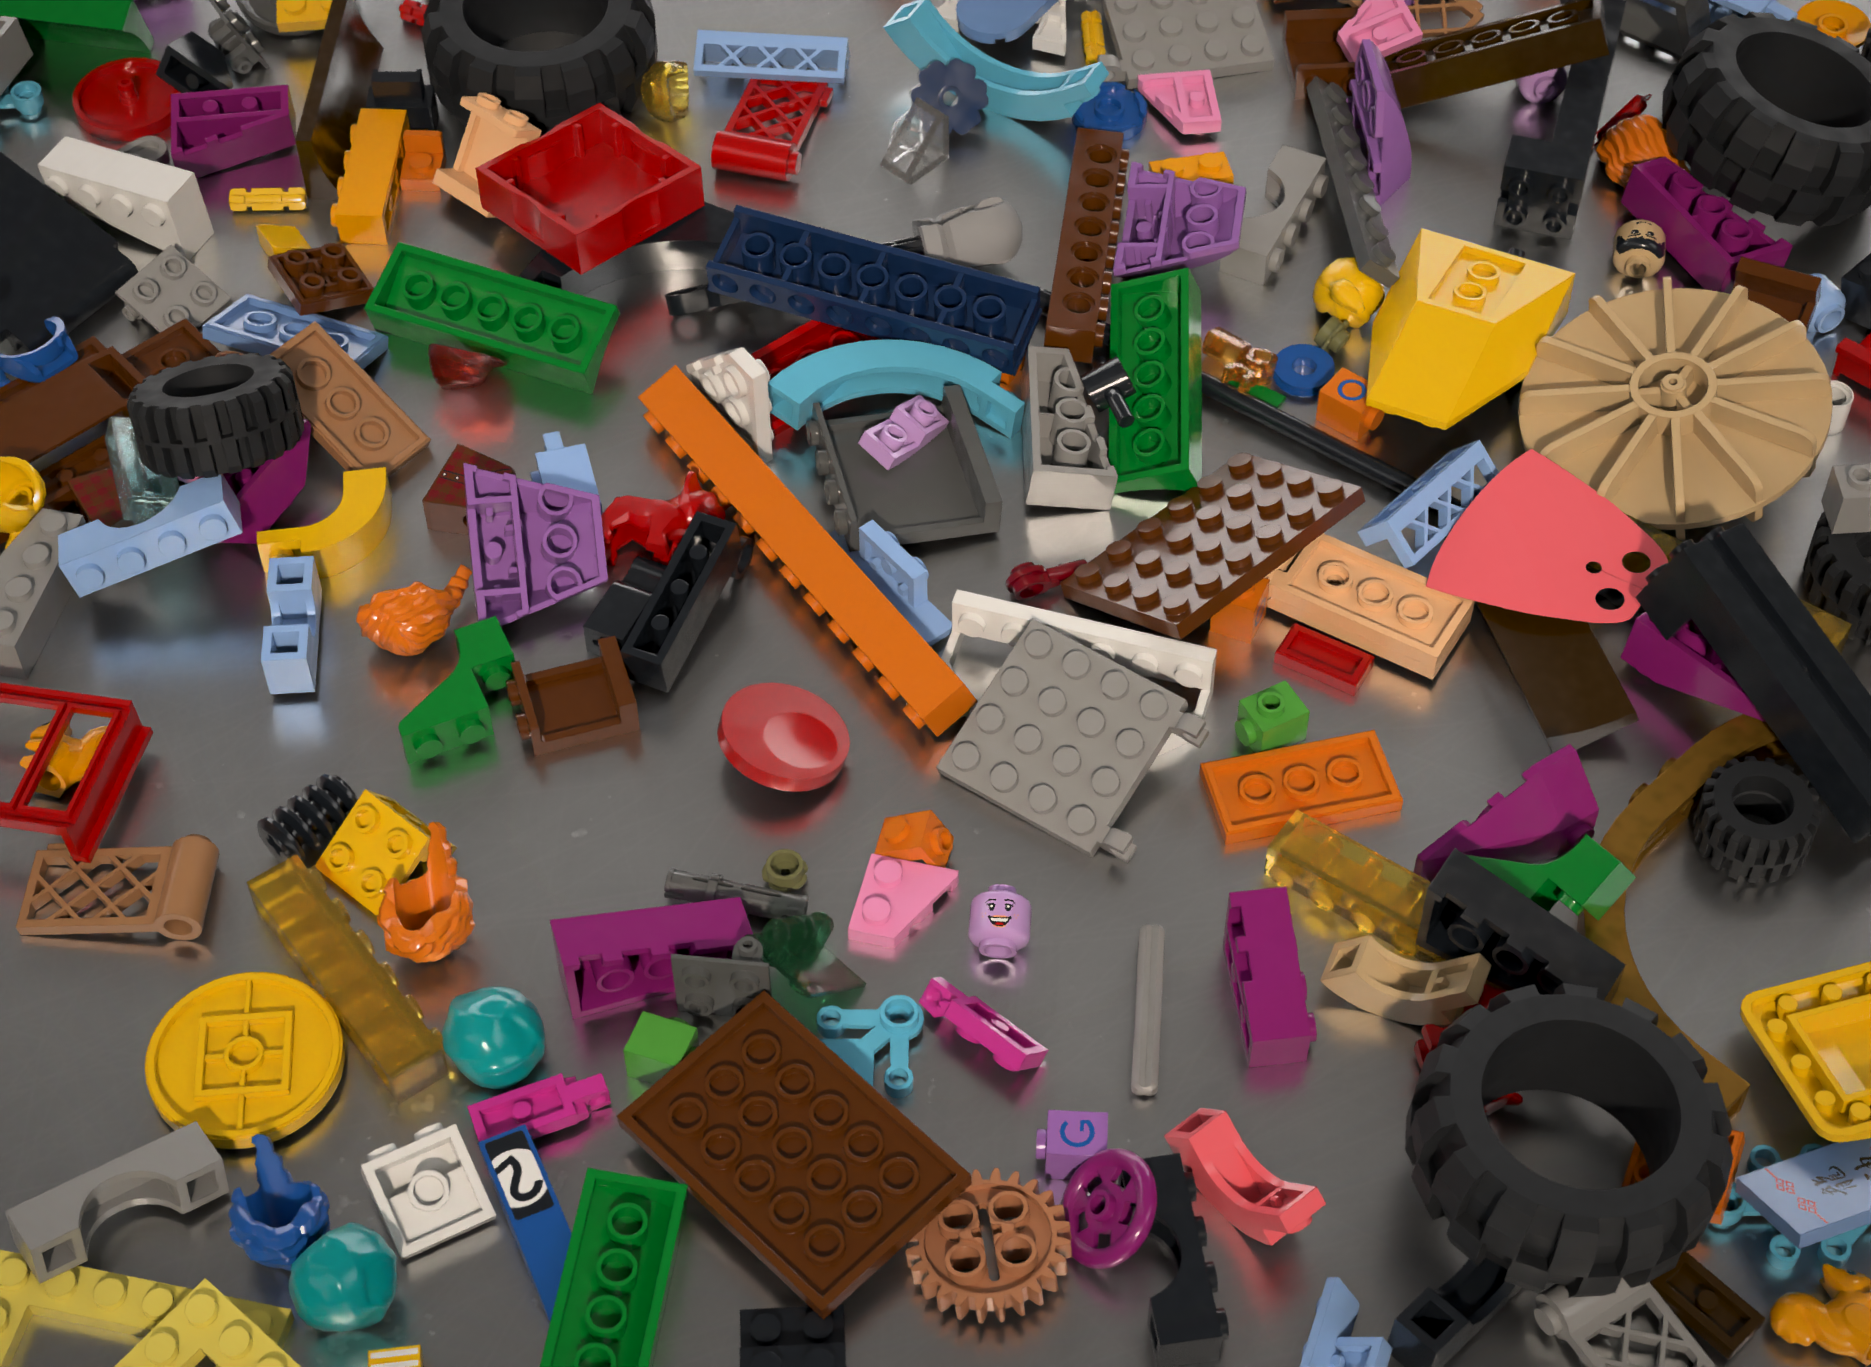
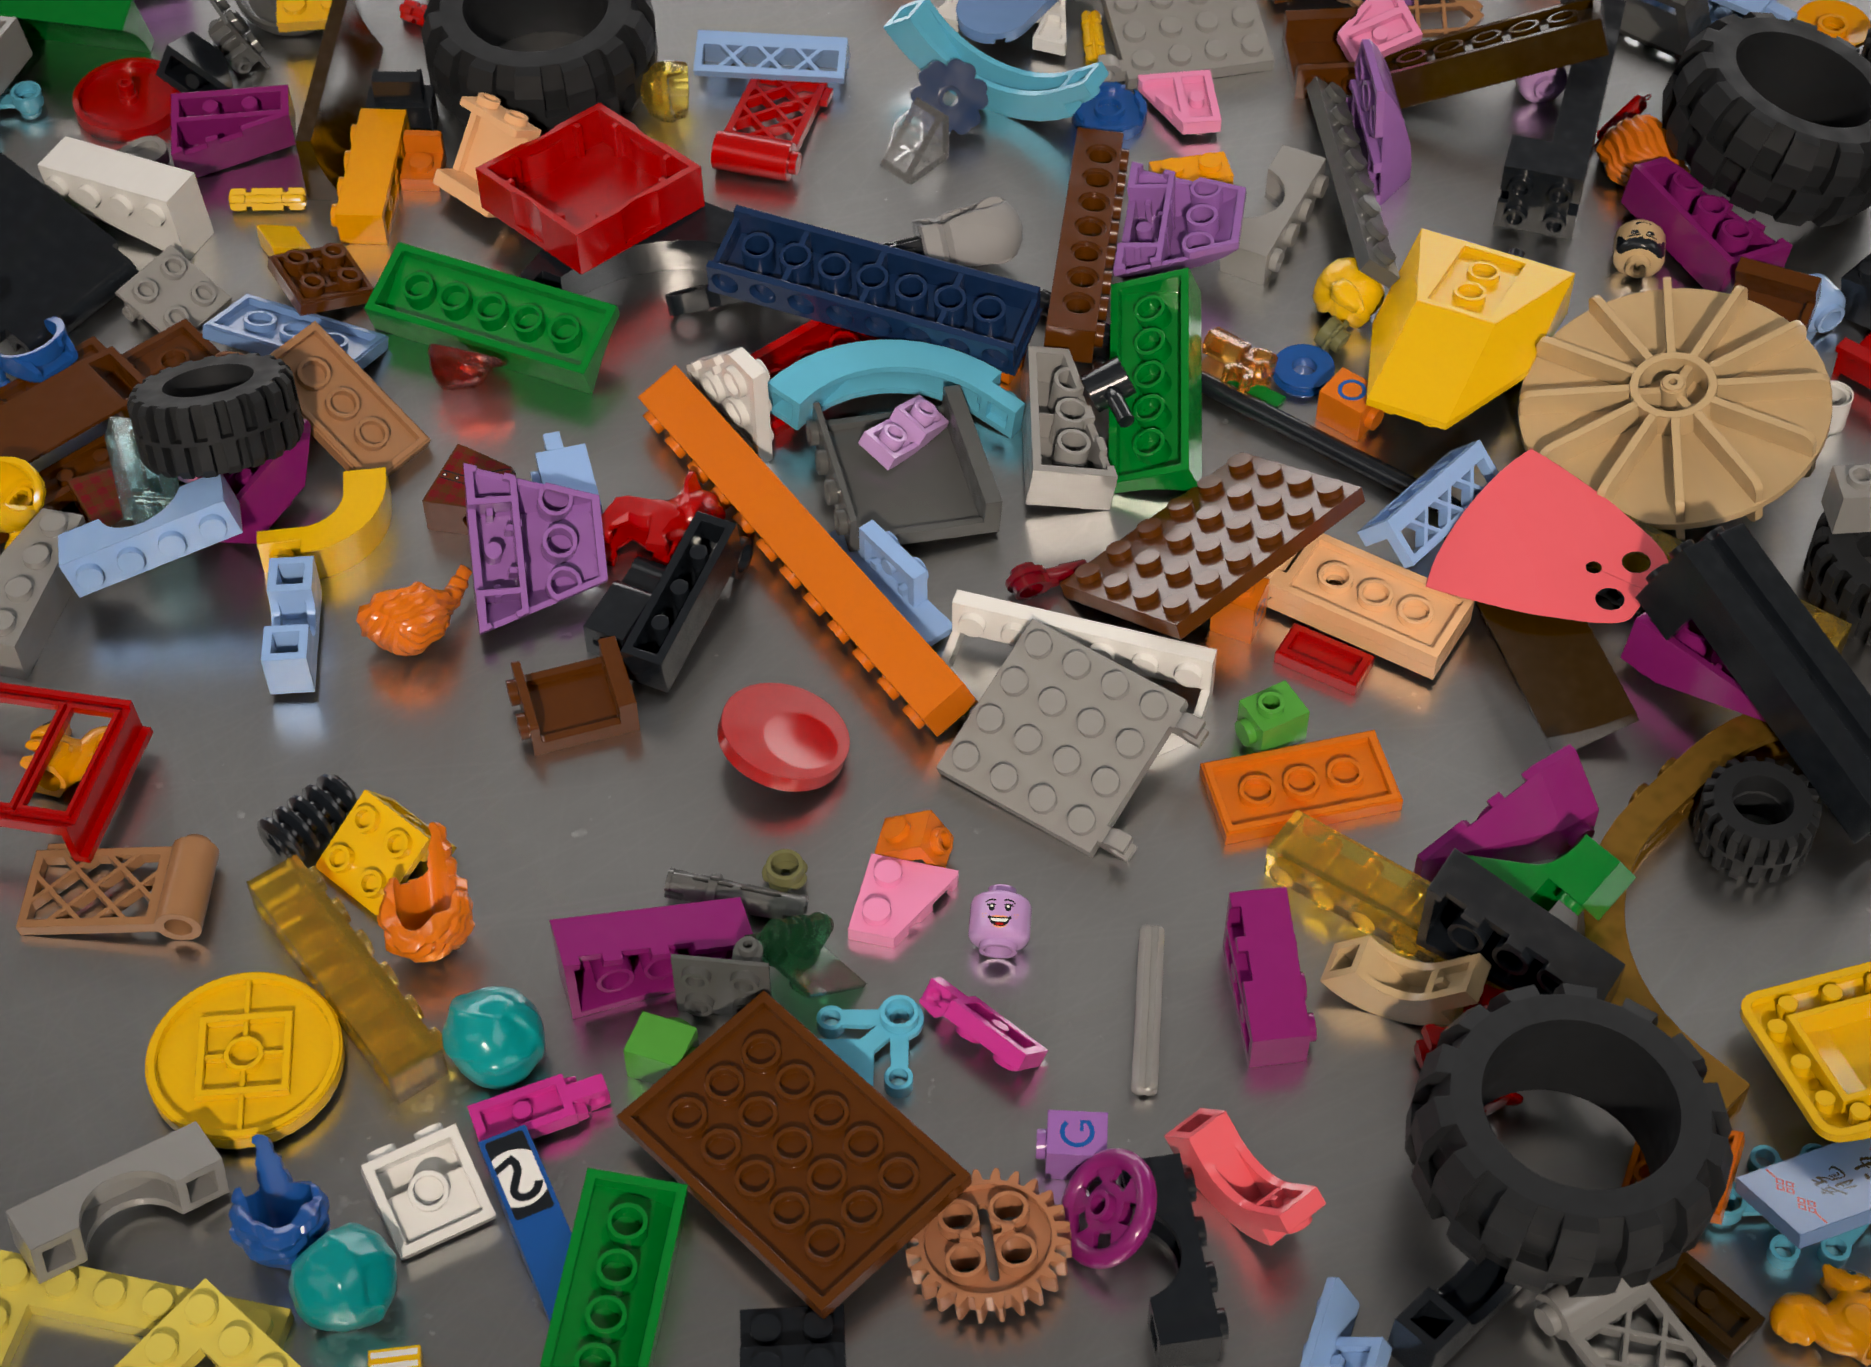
green arch [398,616,515,764] -> none

